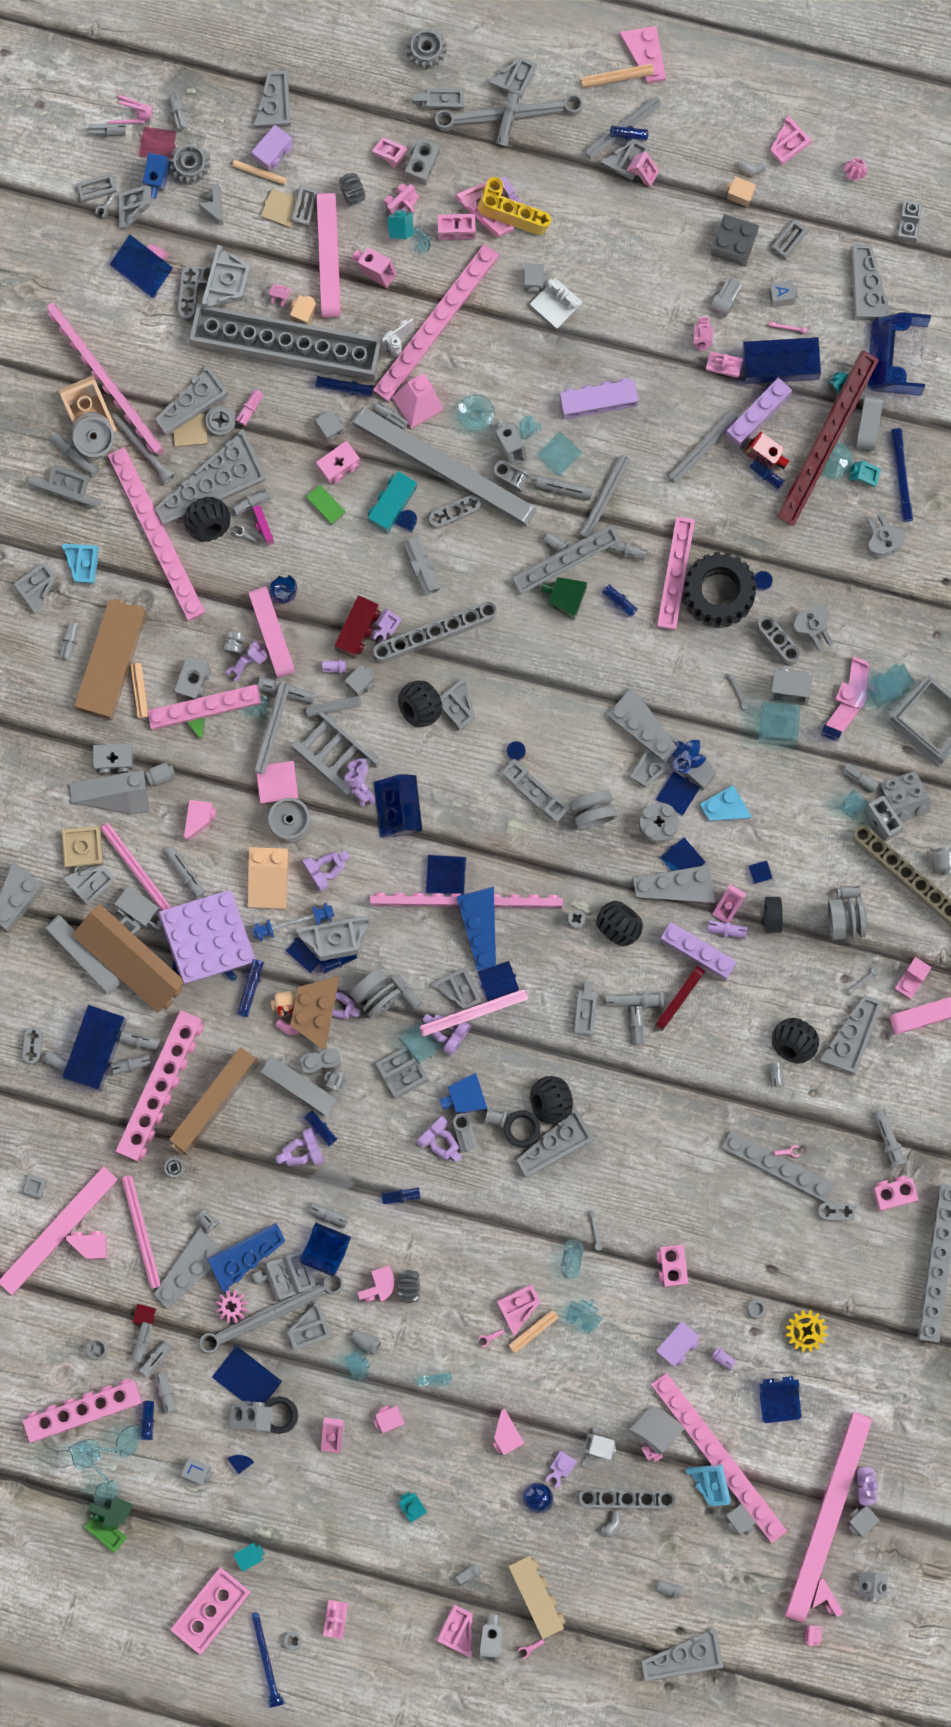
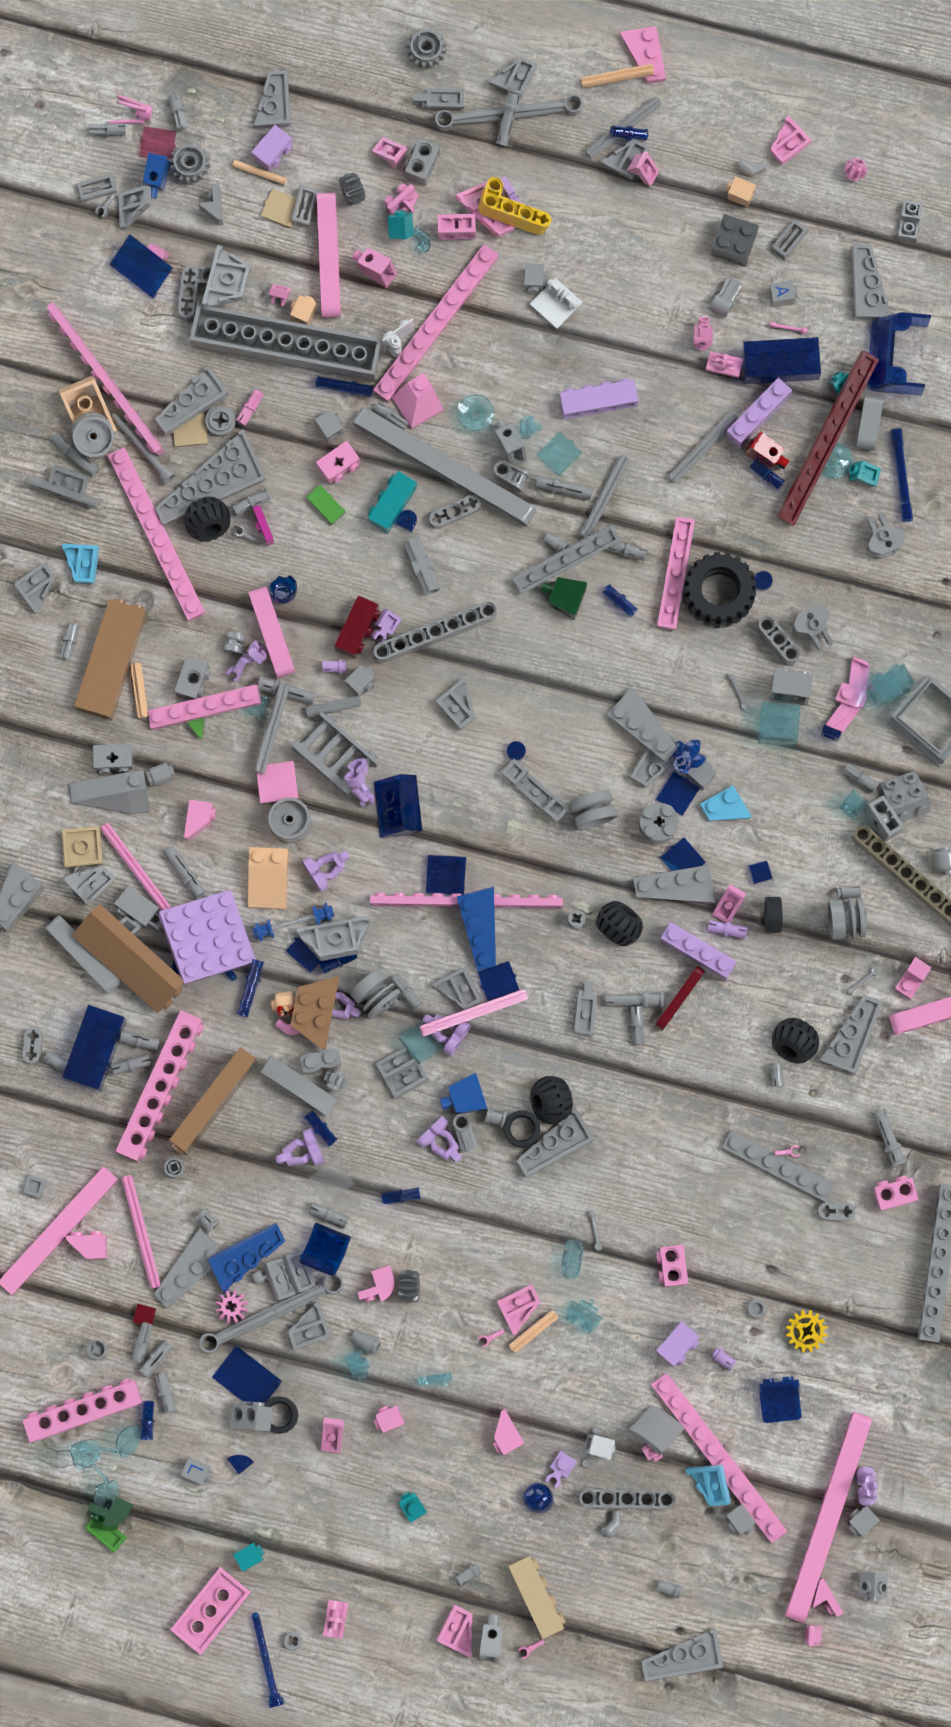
black wheel [398,680,443,727] -> none

